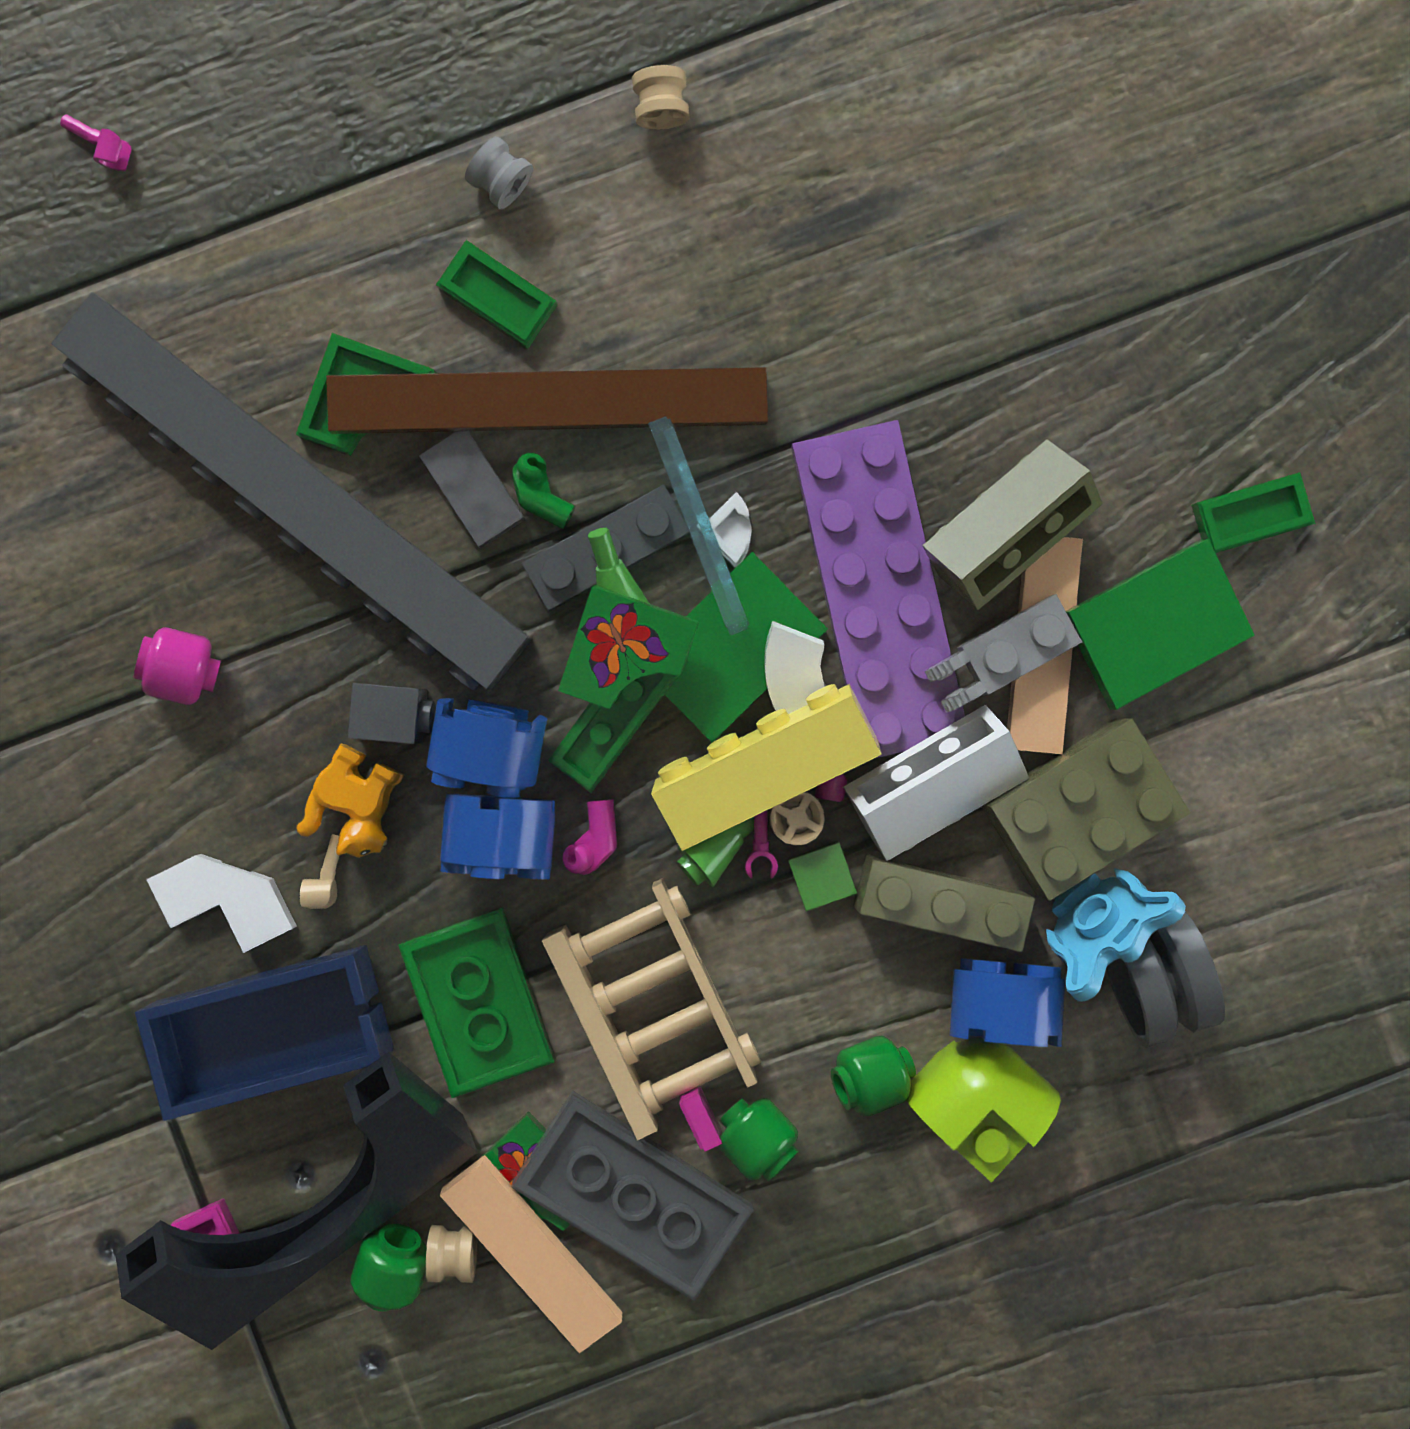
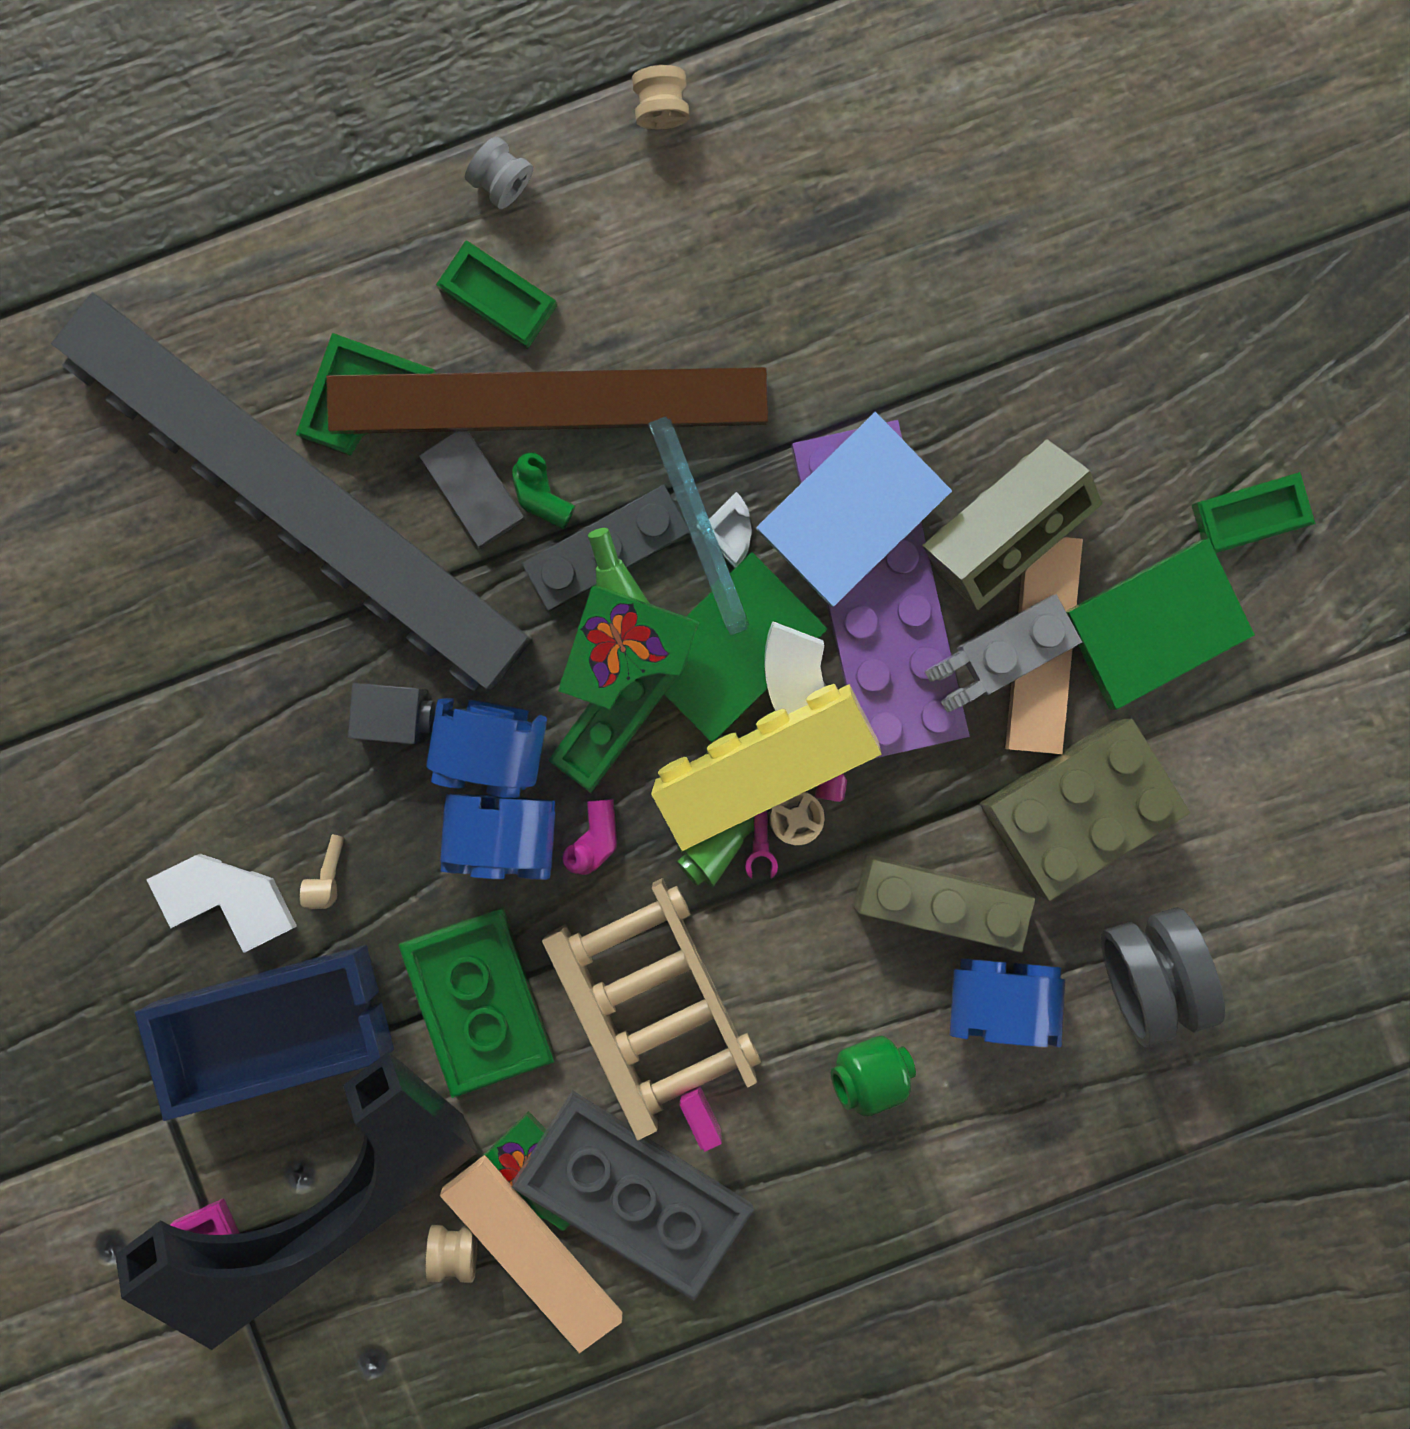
dark pink hand [60,114,132,172] -> none
dark pink head [133,627,221,705] -> none
light orange animal [297,744,405,858] -> none
green head [350,1224,427,1311] -> none
green head [719,1098,799,1182] -> none
bright green tile [787,841,857,911] -> none
white brick [844,705,1030,861] -> none
lime brick [907,1037,1061,1183] -> none
medium azure tile [1046,868,1186,1002] -> none
none -> light blue tile [756,412,952,607]

